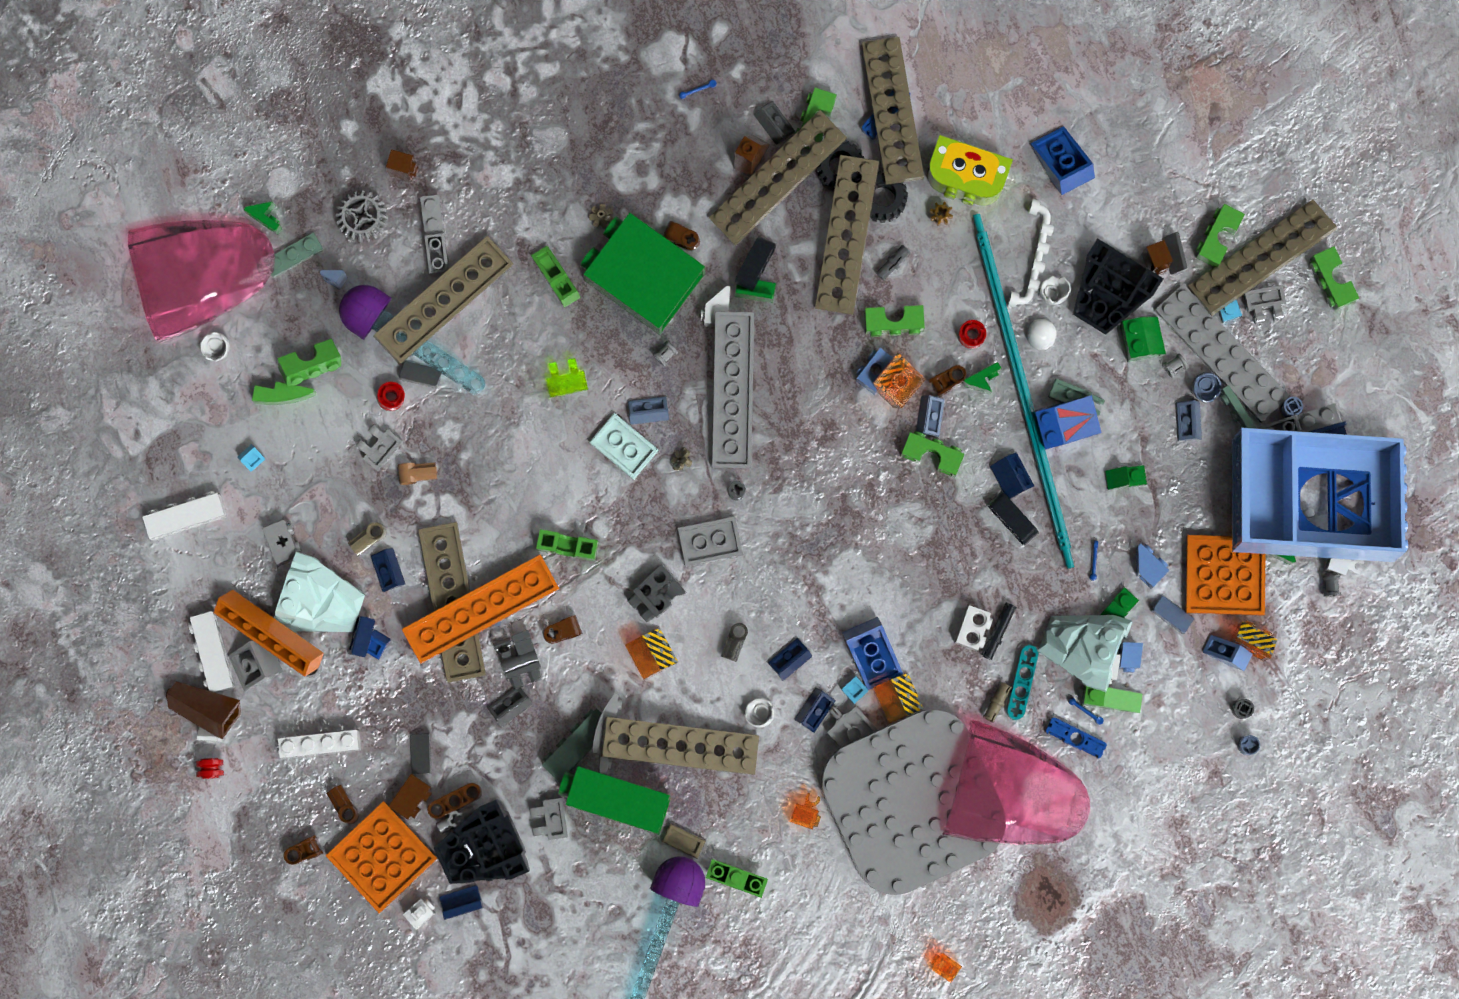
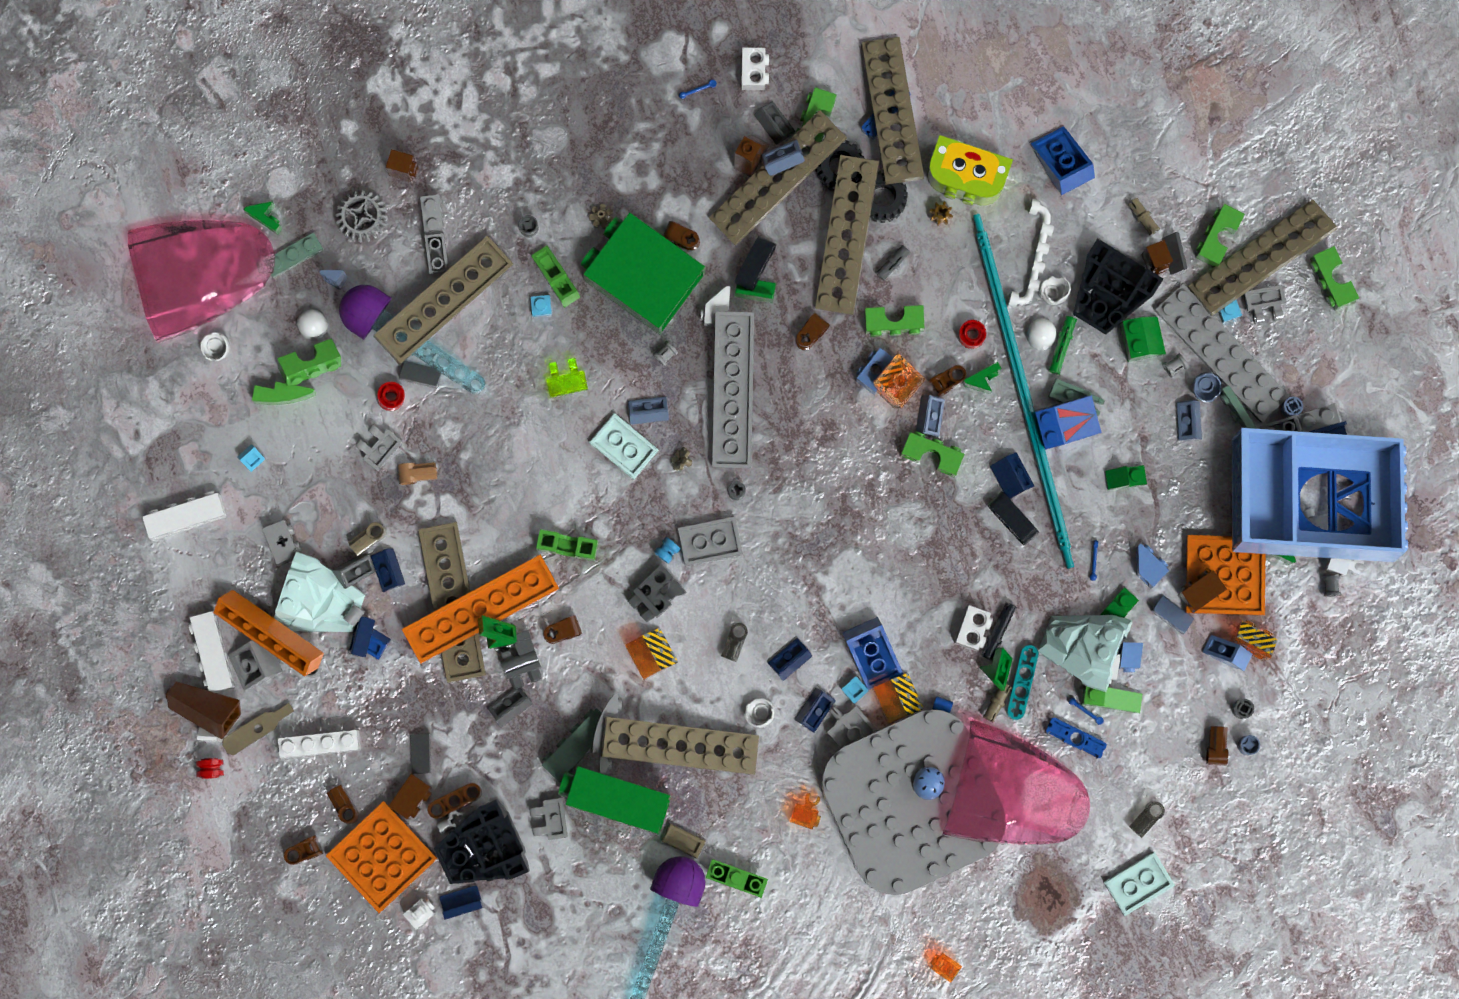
none -> dark tan piece [222,703,294,755]
none -> white hair [297,309,328,340]
none -> dark grey slope [332,554,376,589]
none -> light grey hinge [343,604,364,626]
none -> green slope [478,615,517,649]
none -> dark grey wheel [519,215,539,238]
none -> medium azure plate [531,295,552,317]
none -> dark azure wheel [654,537,681,564]
none -> white brick [742,48,769,90]
none -> sand blue slope [762,140,805,176]
none -> reddish brown piece [796,313,830,351]
none -> medium blue helmet [913,767,945,800]
none -> blue hinge [932,696,953,713]
none -> green slope [979,647,1013,691]
none -> green pin [1048,316,1077,375]
none -> light aqua tile [1103,851,1175,916]
none -> dark tan pin [1128,198,1160,236]
none -> clear smoke piece [1129,801,1165,838]
none -> reddish brown brick [1179,570,1227,613]
none -> reddish brown piece [1206,726,1229,766]

